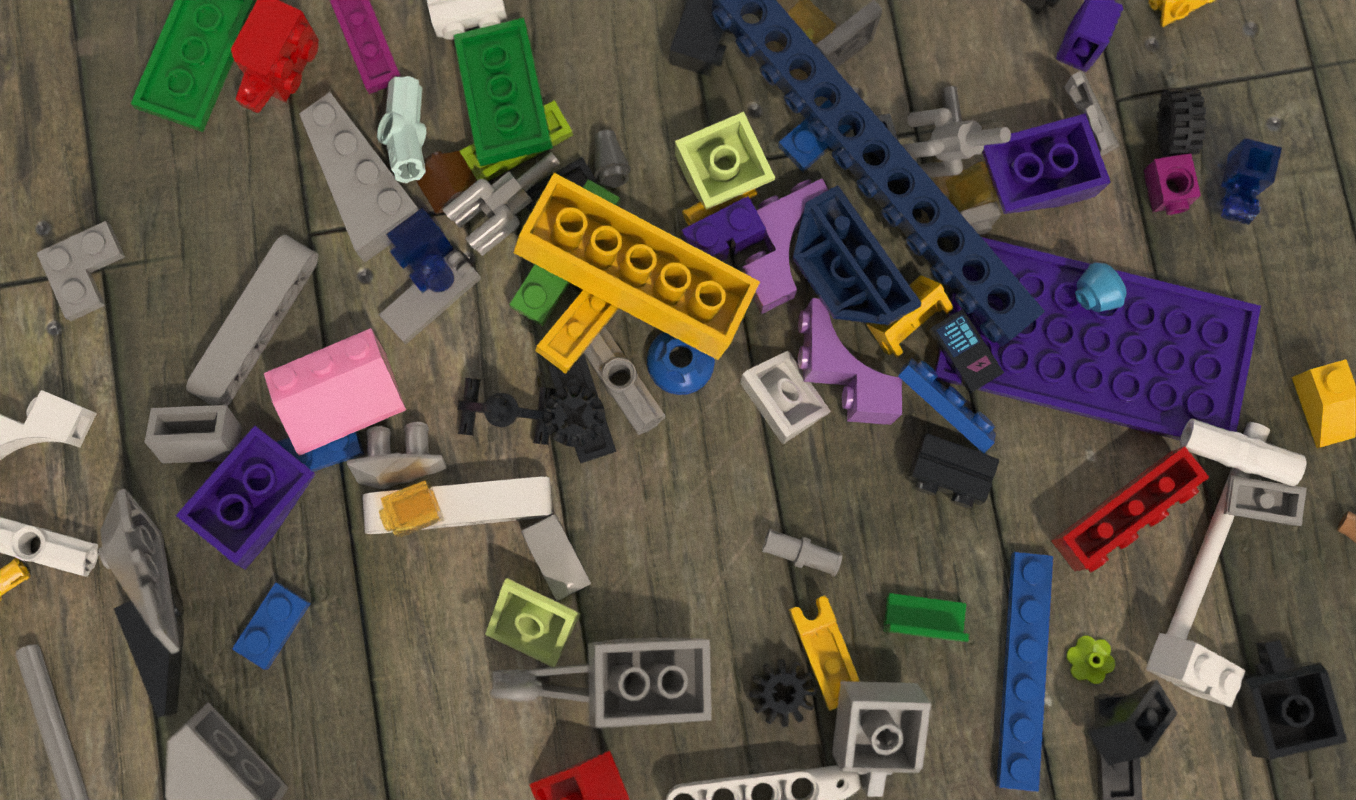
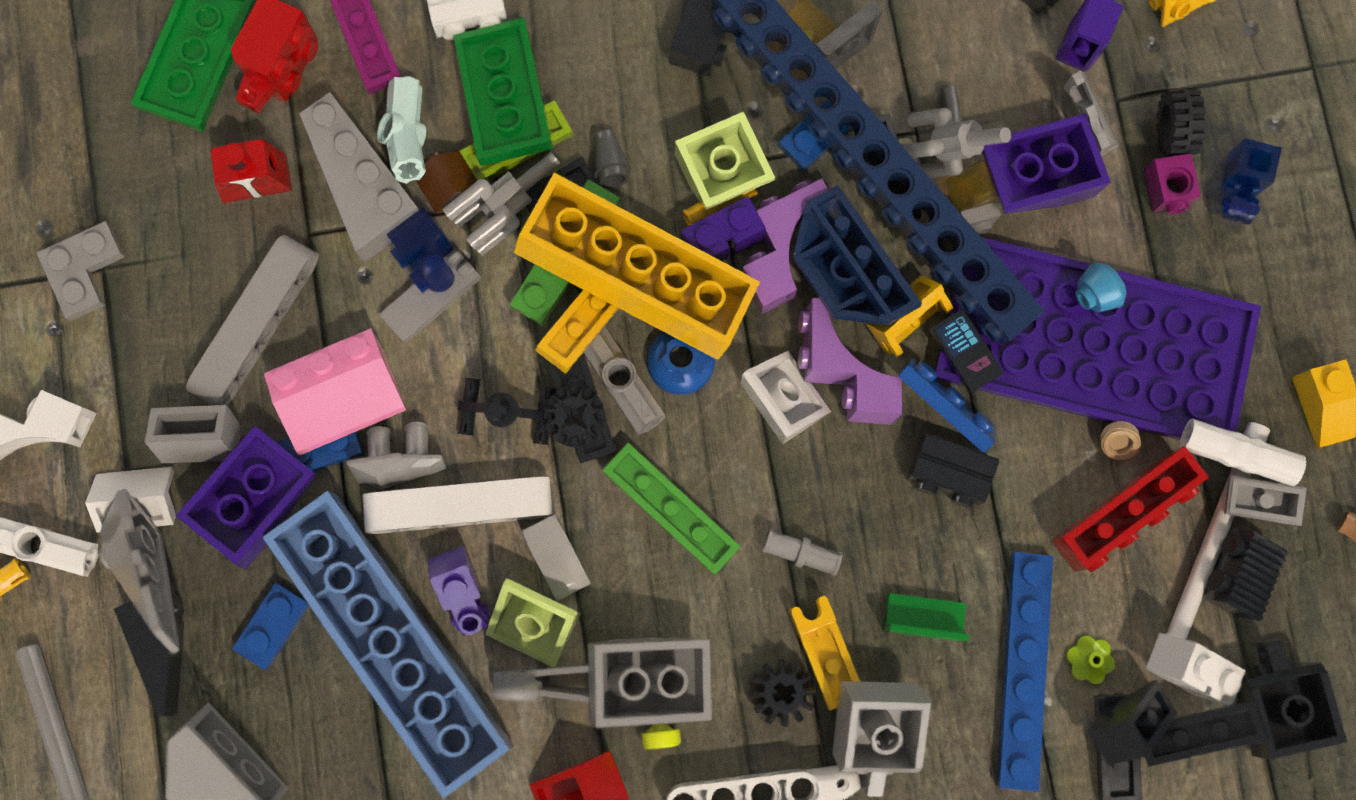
clear yellow brick [379,481,445,537] -> none
none -> white panel [85,467,176,532]
none -> red torso [210,139,293,204]
none -> medium blue brick [262,491,514,799]
none -> dark purple brick [428,545,489,636]
none -> bright green plate [602,443,741,576]
none -> neon yellow tile [641,723,681,749]
none -> tan tile [1100,421,1141,460]
none -> black plate [1145,699,1270,767]
none -> black brick [1204,528,1288,621]

